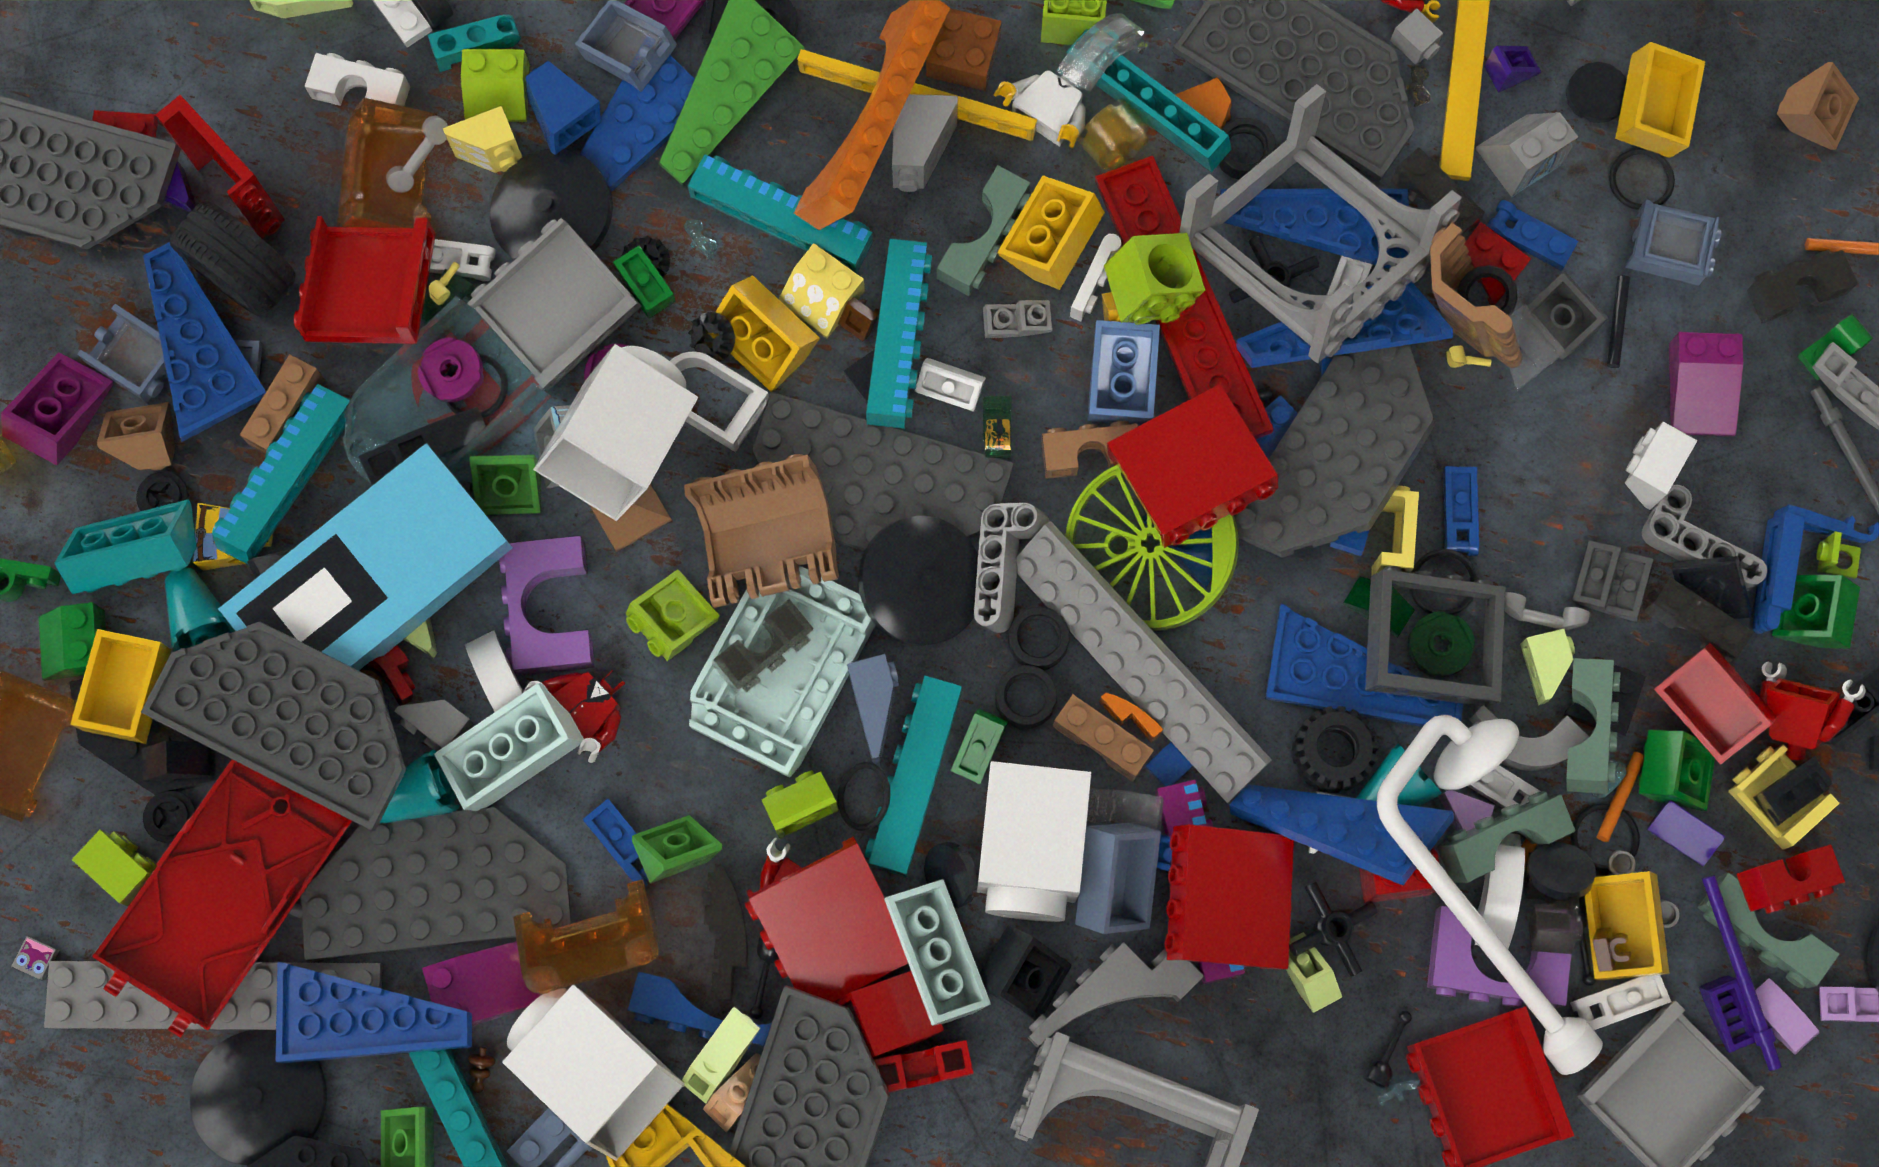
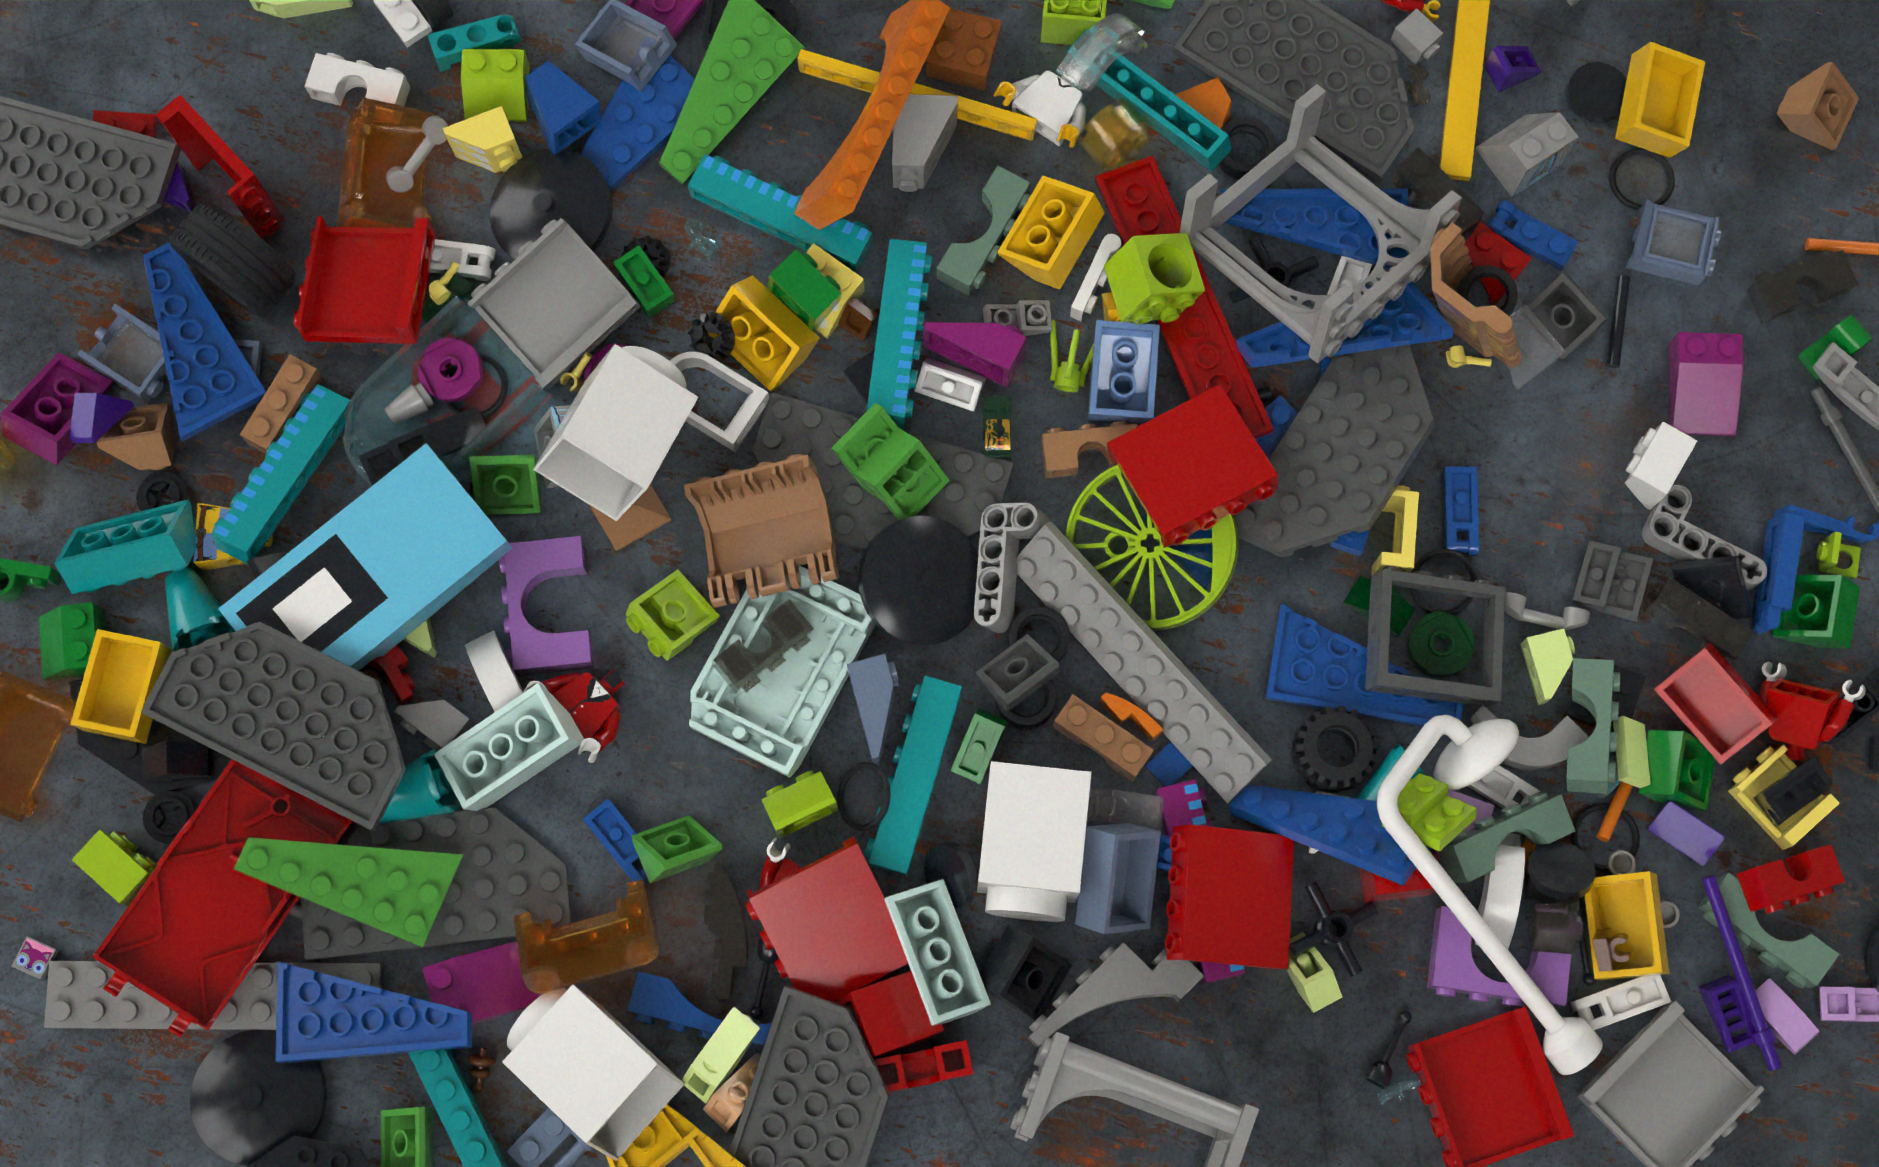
none -> dark purple slope [69,393,134,443]
none -> bright green wing [233,837,463,947]
none -> light grey cone [384,383,434,425]
none -> light yellow hand [560,352,592,392]
none -> green slope [767,249,842,332]
none -> bright green bracket [831,403,950,520]
none -> magenta slope [923,322,1027,388]
none -> dark grey slope [976,634,1060,713]
none -> lime plant [1050,319,1094,392]
none -> lime plate [1382,773,1477,852]
none -> yellowish green tile [1613,716,1651,788]

